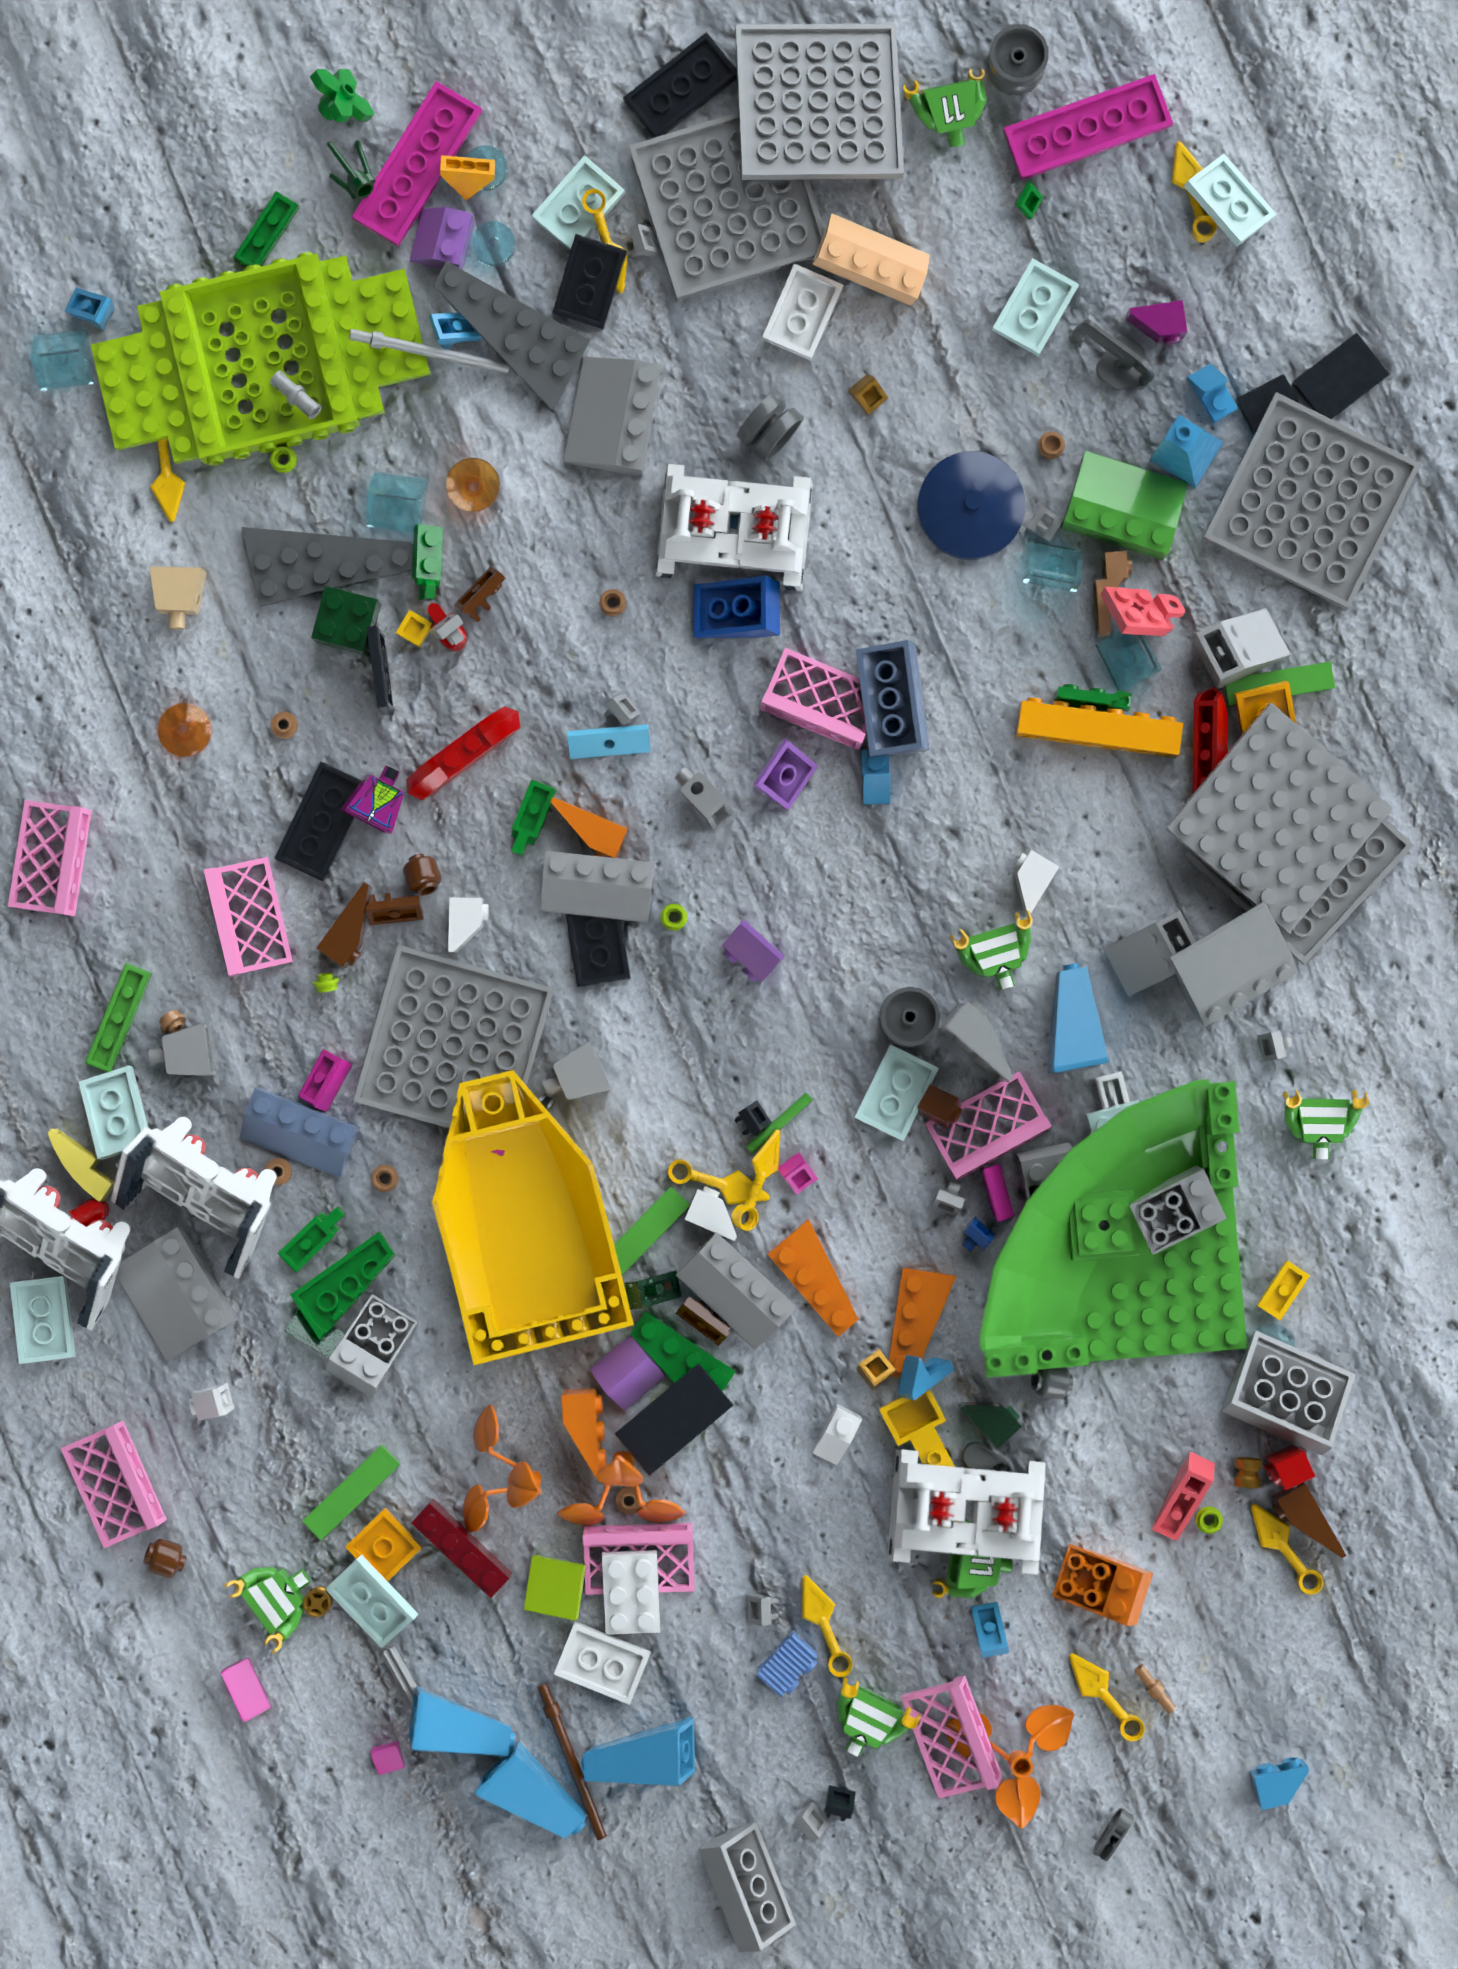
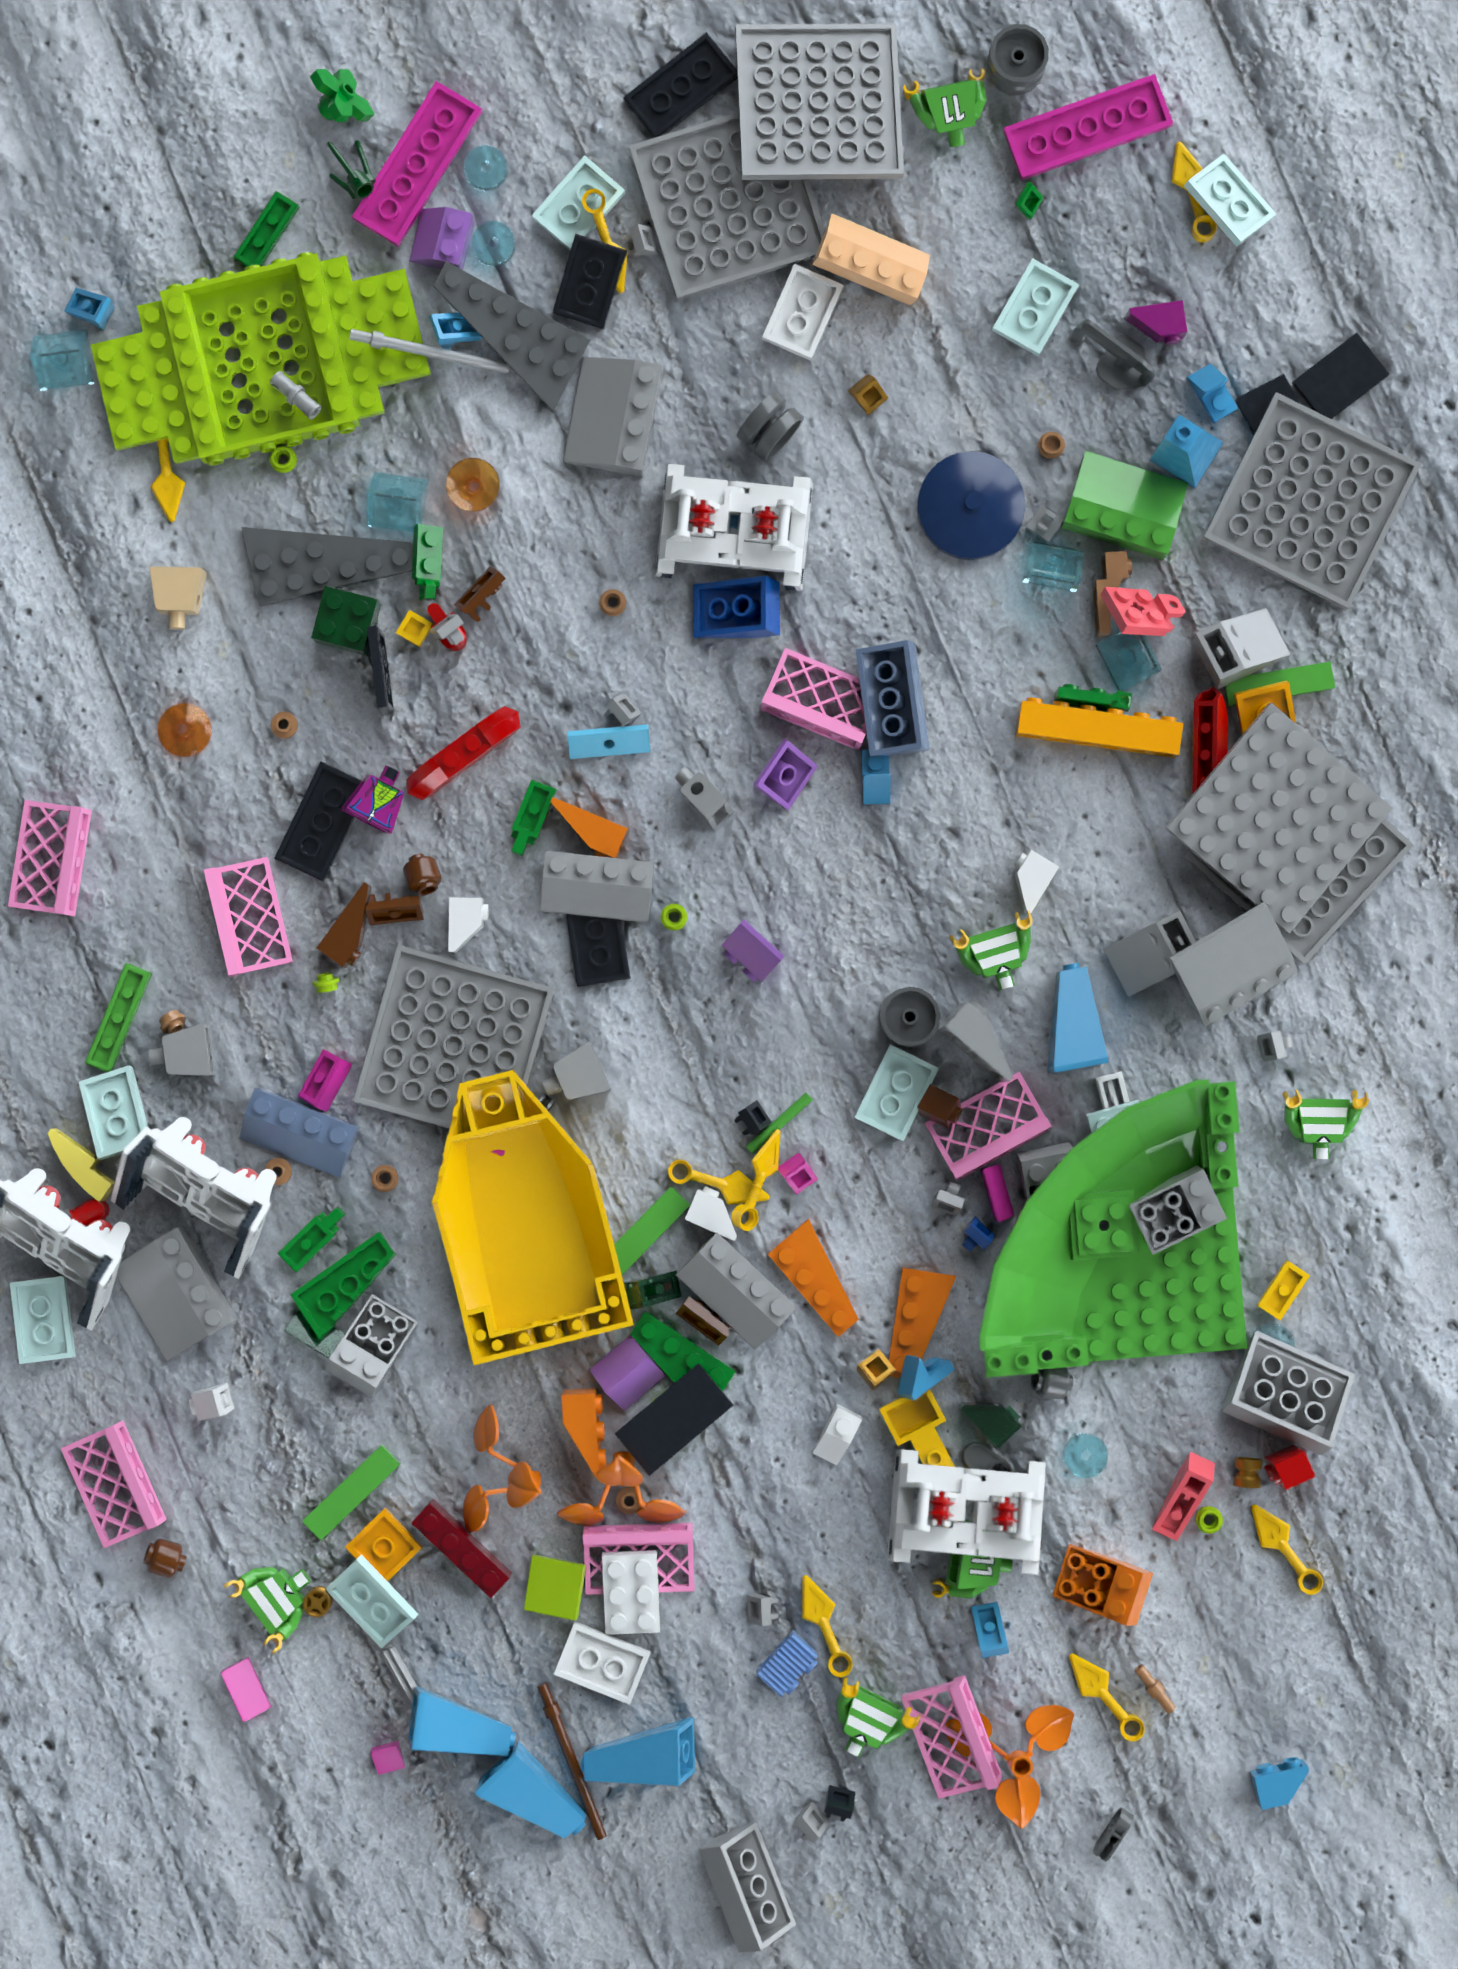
light orange slope [440,155,495,200] -> none
reddish brown slope [1272,1482,1347,1558] -> none
none -> clear light blue piece [1063,1433,1108,1478]

